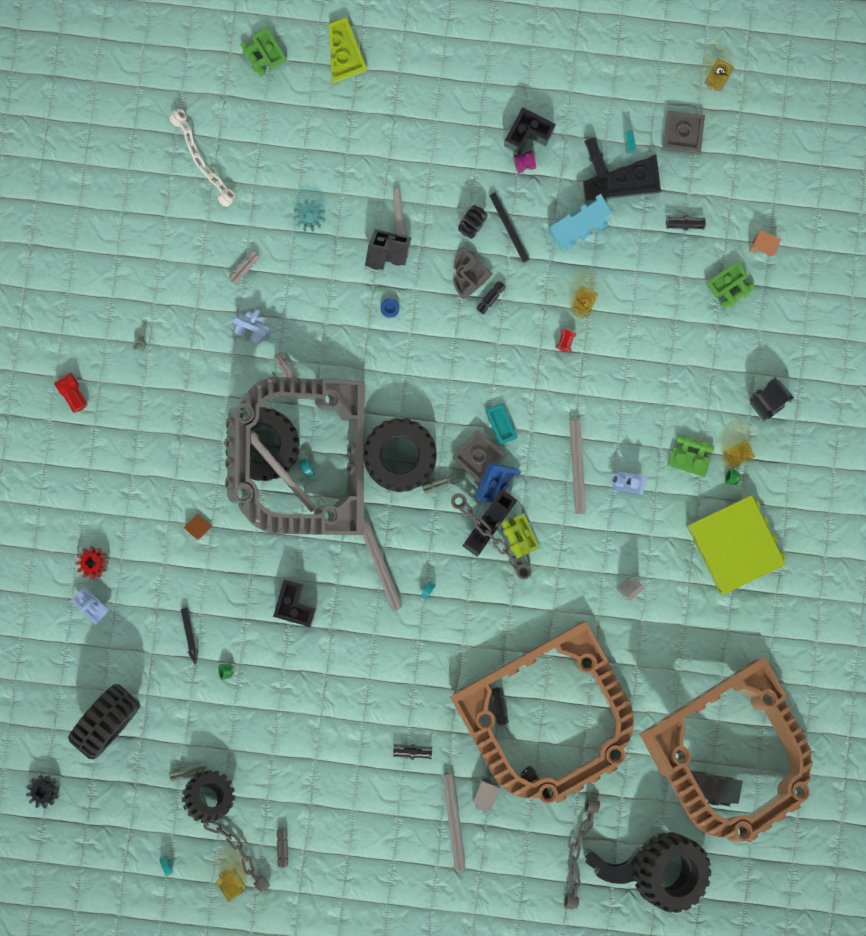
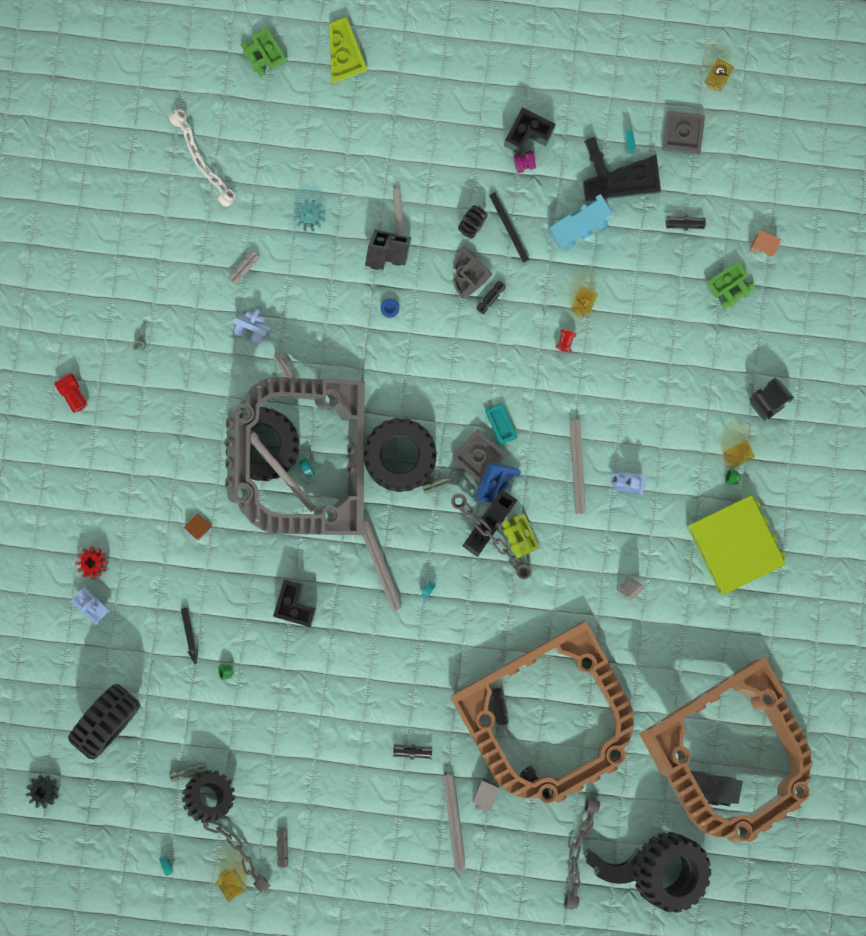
bright green plate [667,435,715,477] -> none

